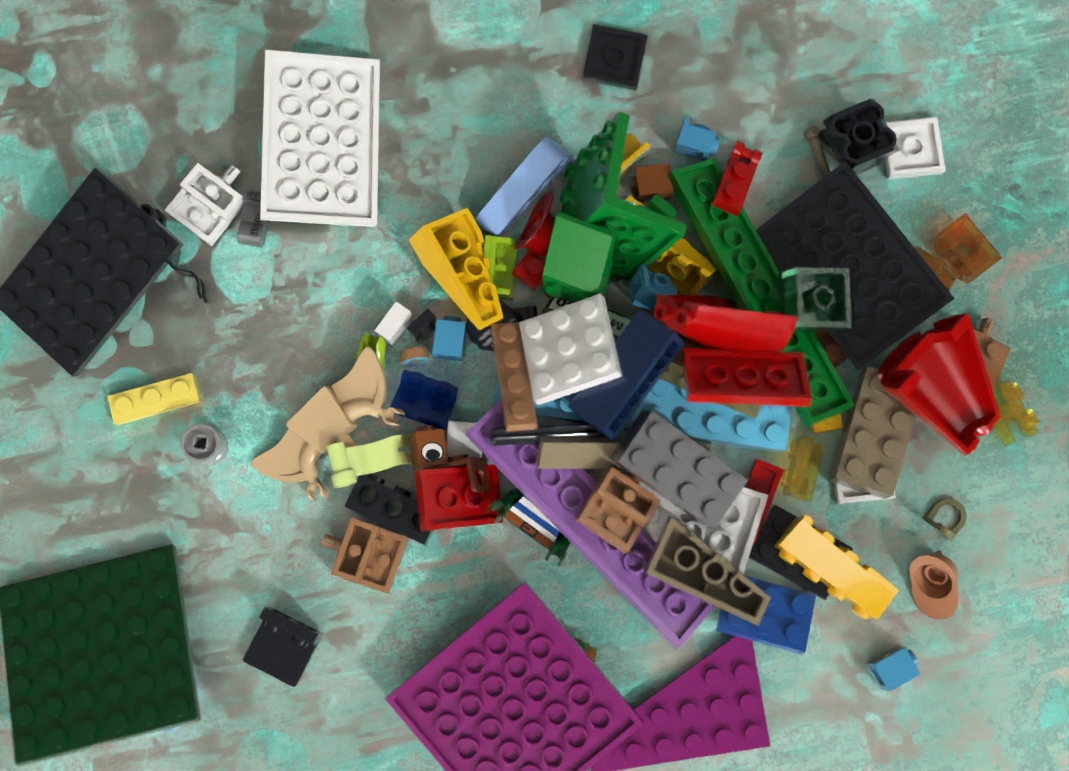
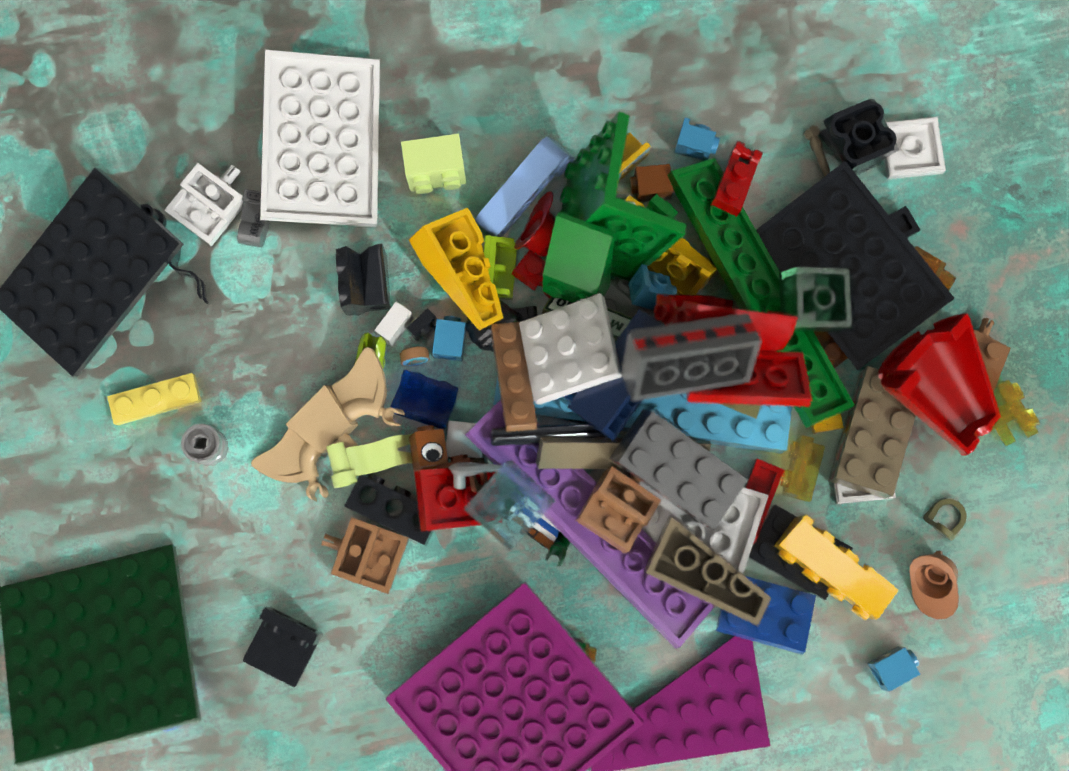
black tile [582,24,648,91] -> none
clear orange brick [931,213,1002,284] -> none
none -> black piece [336,244,391,316]
none -> yellowish green brick [401,133,466,194]
none -> light grey bar [448,462,503,489]
none -> clear light blue brick [464,460,556,551]
none -> dark grey brick [621,313,762,401]
none -> black plate [889,206,920,238]

